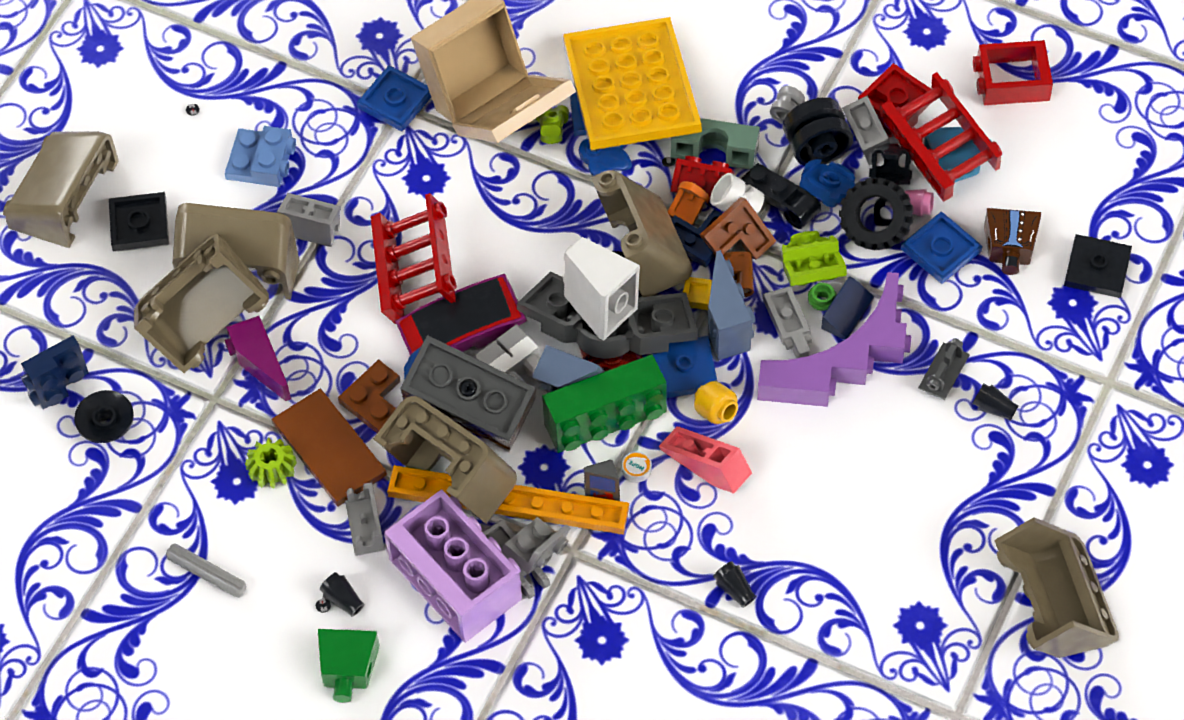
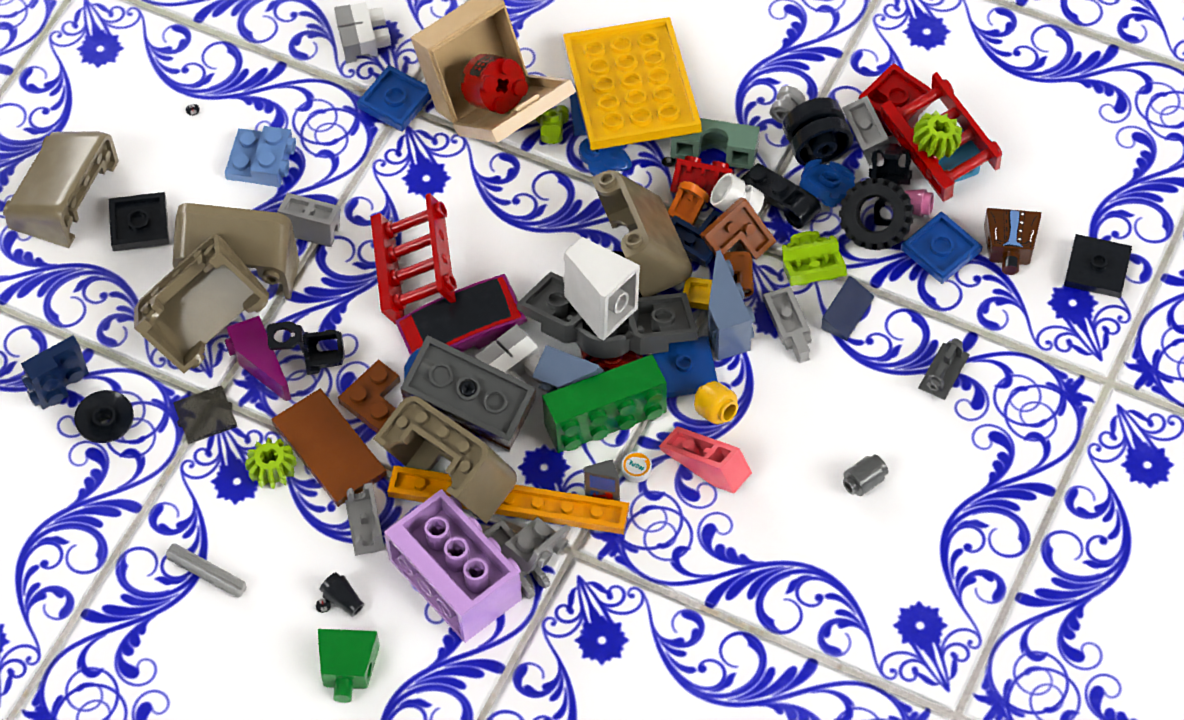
black cone [713,561,757,608] -> none
medium lavender arch [757,272,911,407] -> none
bright green plate [808,283,837,311] -> none
black cone [972,383,1019,421] -> none
red window [973,40,1053,105] -> none
dark tan windscreen [994,517,1119,658] -> none
none -> clear smoke piece [173,385,238,444]
none -> black piece [267,321,345,375]
none -> hips [334,2,391,64]
none -> red brick [461,54,528,114]
none -> dark grey brick [843,454,889,496]
none -> lime gear [913,110,962,160]

